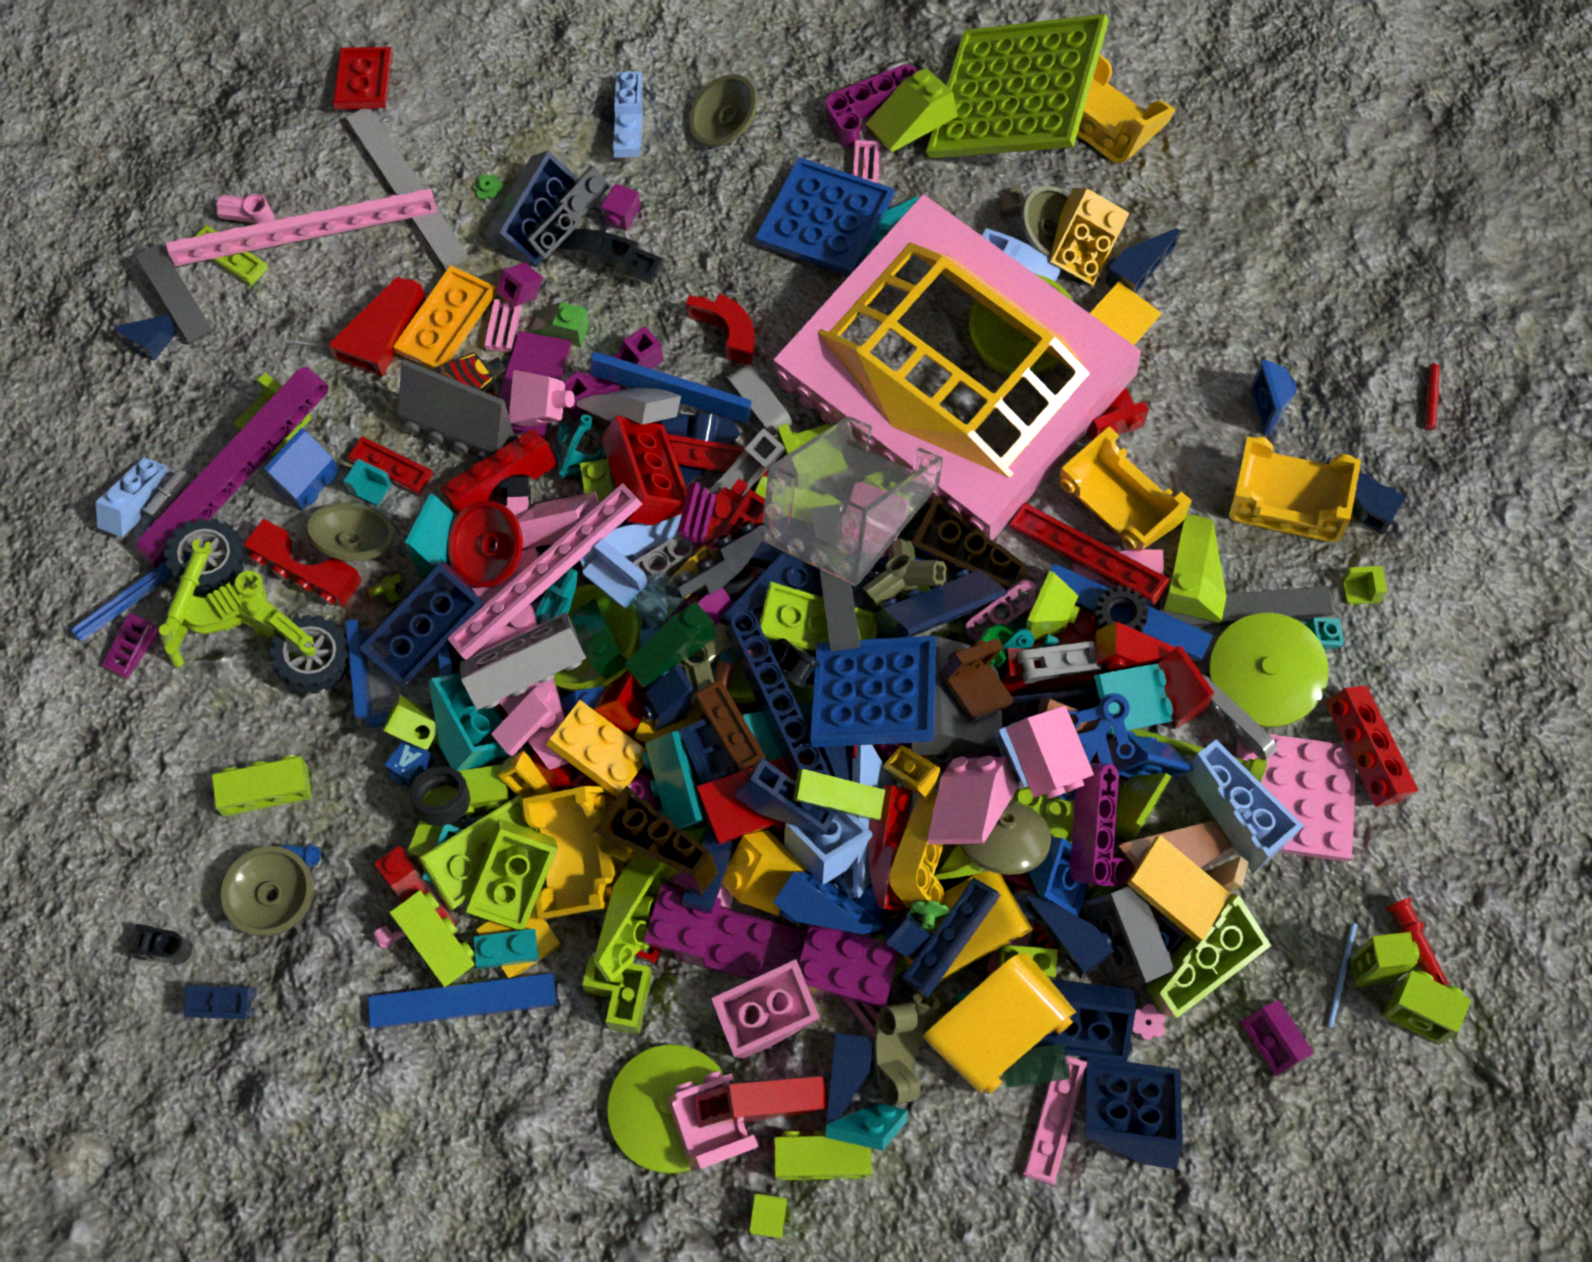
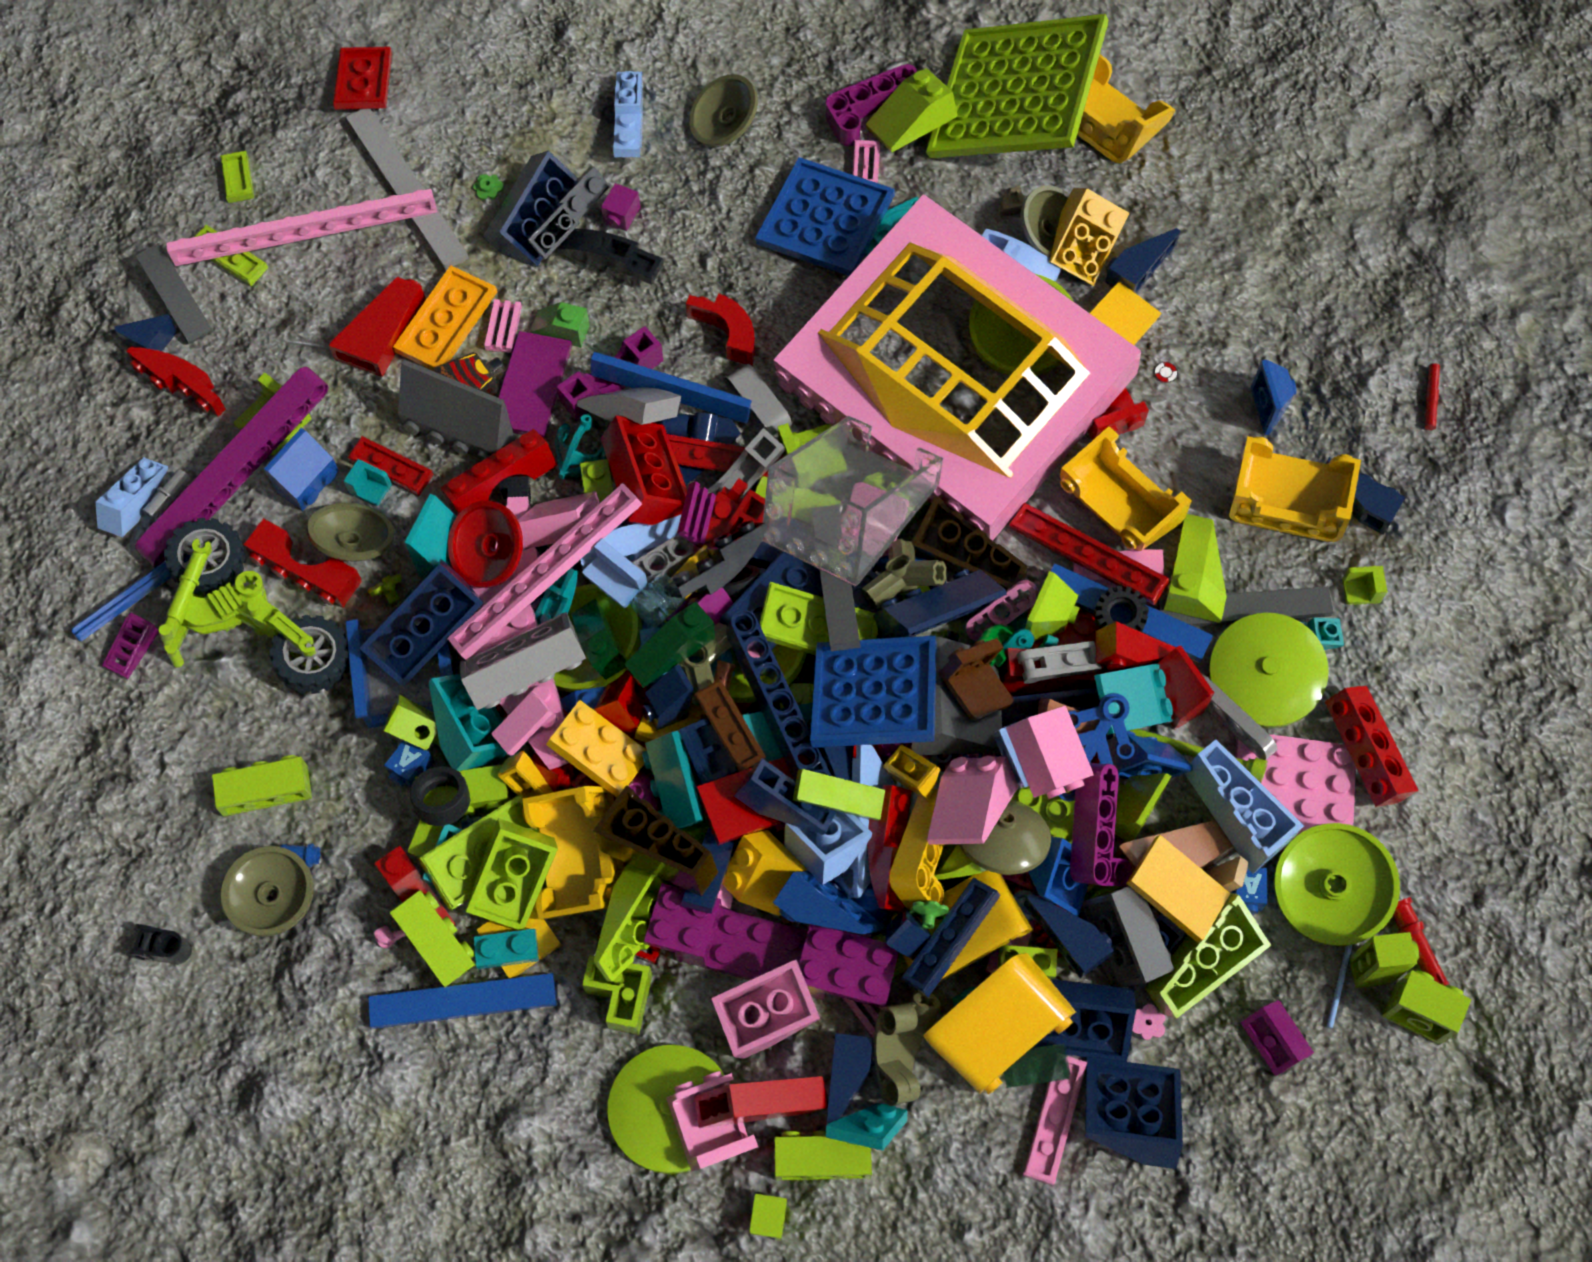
dark blue hinge [184,986,257,1019] -> none
bright pink piece [217,194,274,225] -> none
magenta brick [496,262,543,307] -> none
bright pink torso [509,370,575,427] -> none
black piece [771,638,821,689] -> none
none -> red slope [126,347,226,417]
none -> lime tile [220,151,254,203]
none -> sticker [1154,362,1178,383]
none -> blue brick [1230,868,1267,915]
none -> lime dish [1274,823,1400,946]

